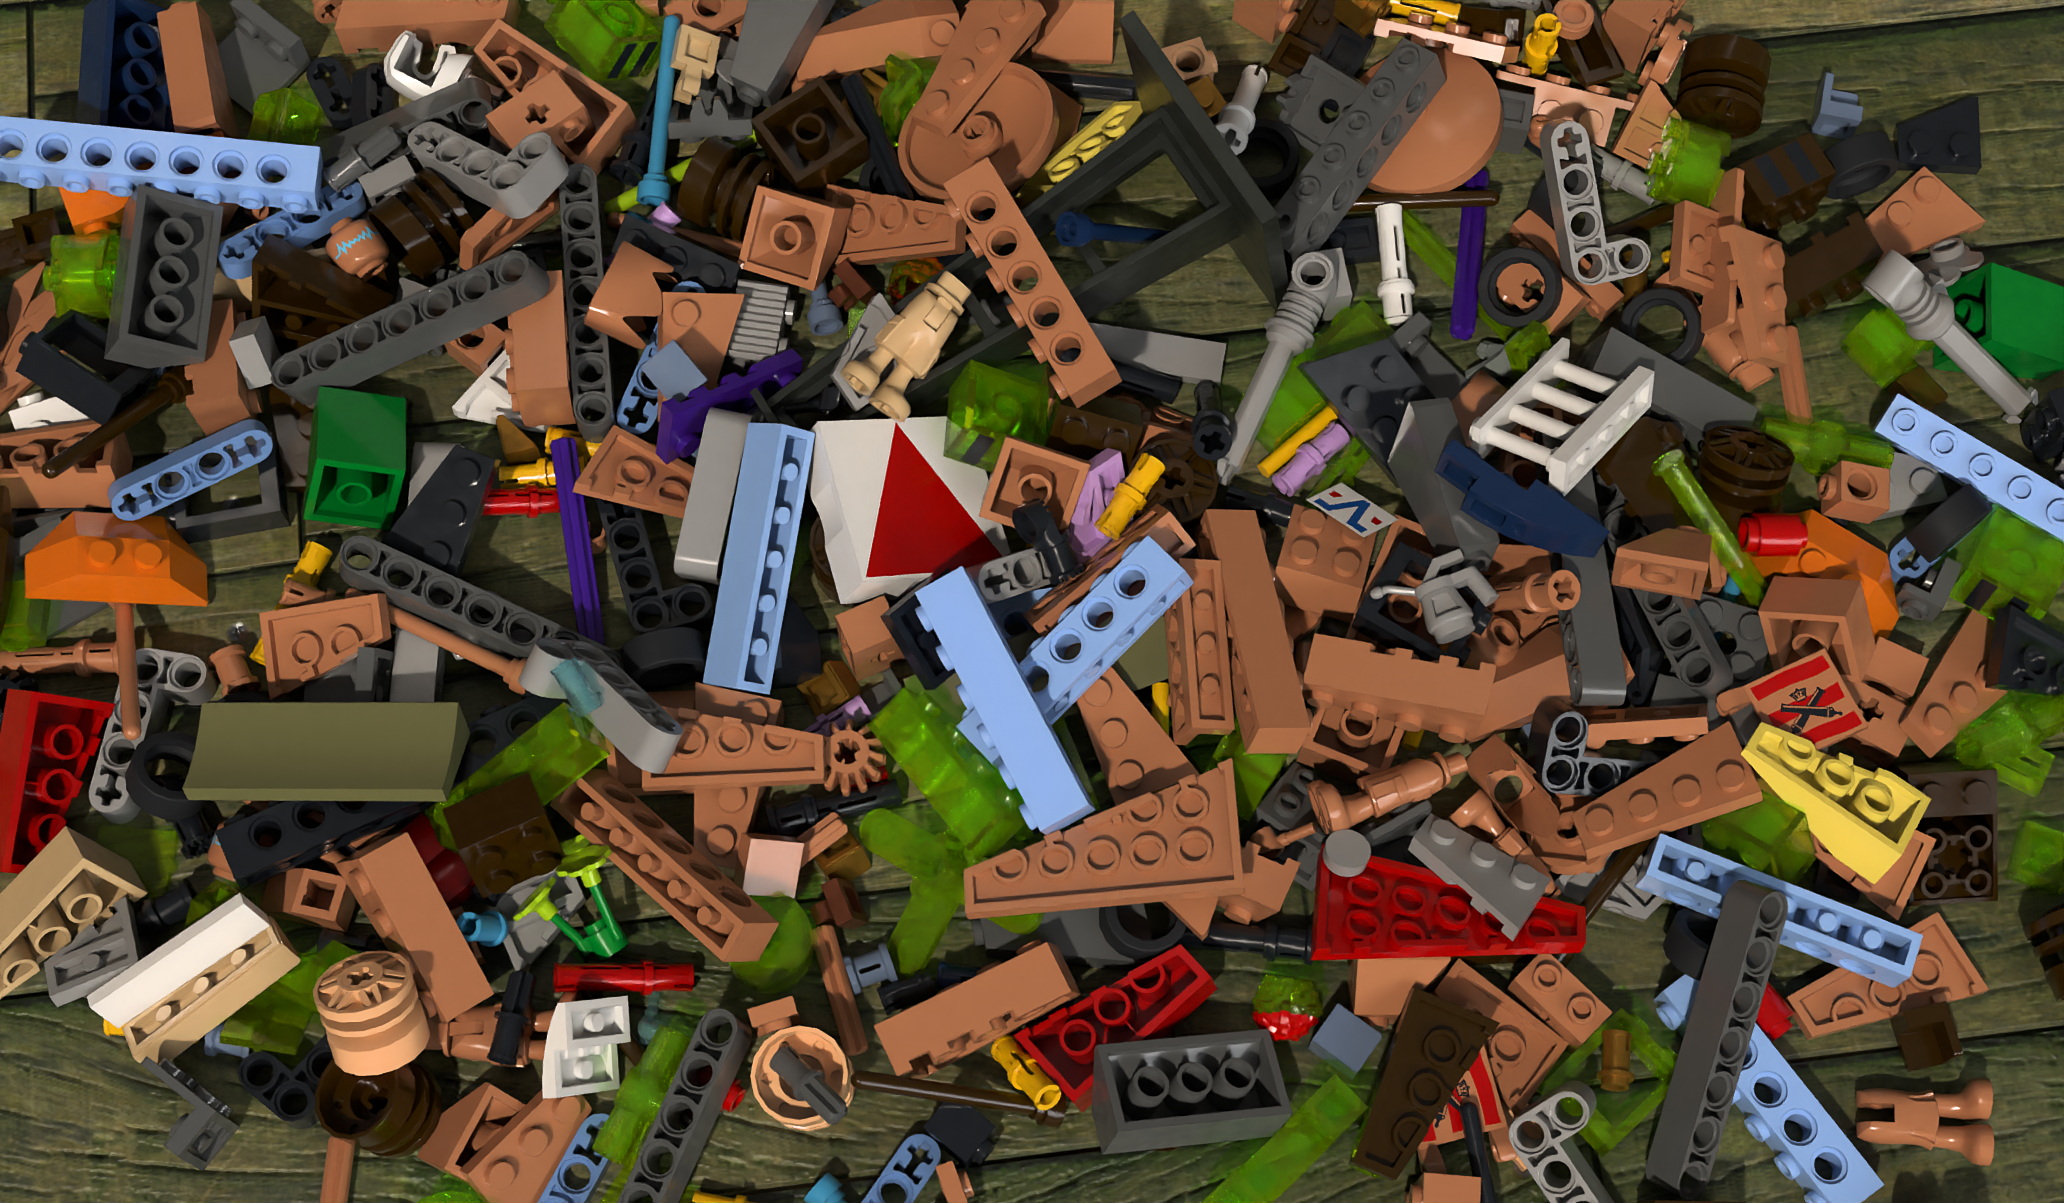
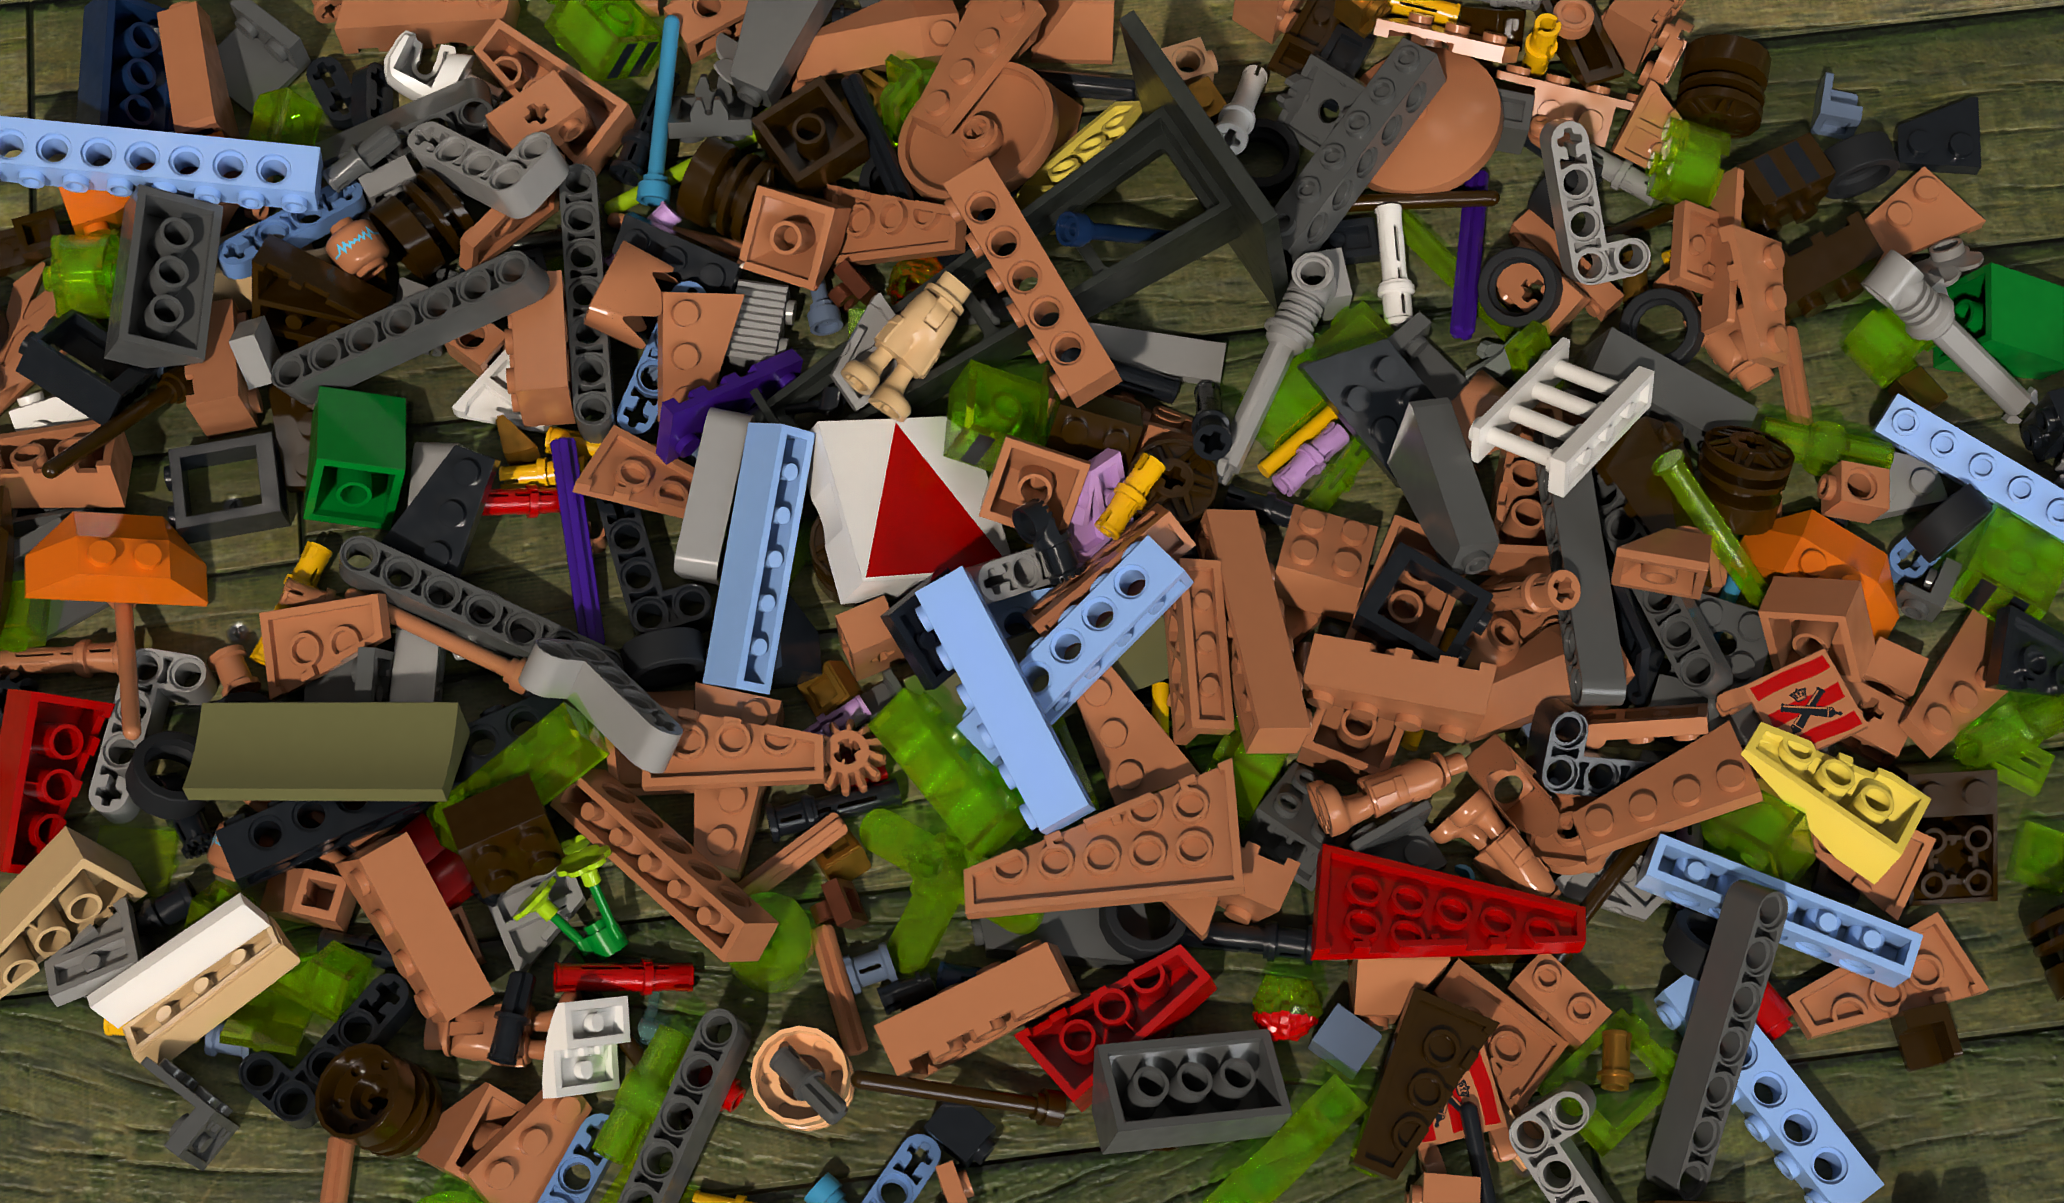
medium blue beam [107,419,273,521] -> none
light nougat wheel [313,951,430,1076] -> none
dark azure pin [456,910,509,947] -> none
clear light blue pin [550,657,603,718] -> none
sand blue panel [641,339,710,403] -> none
tan plate [670,24,721,105] -> none
piece [733,832,804,899] -> none
nougat plate [747,995,802,1037] -> none
yellow pin [991,1035,1061,1110] -> none
nougat hand [1250,822,1317,859] -> none
white sticker [1306,483,1399,538] -> none
light grey tile [1322,829,1371,877] -> none
light grey piece [1370,549,1499,644] -> none
light grey wing [1408,813,1551,941] -> none
dark blue slope [1434,439,1610,558] -> none
red brick [1738,513,1808,557] -> none
nougat piece [1856,1078,1994,1166] -> none

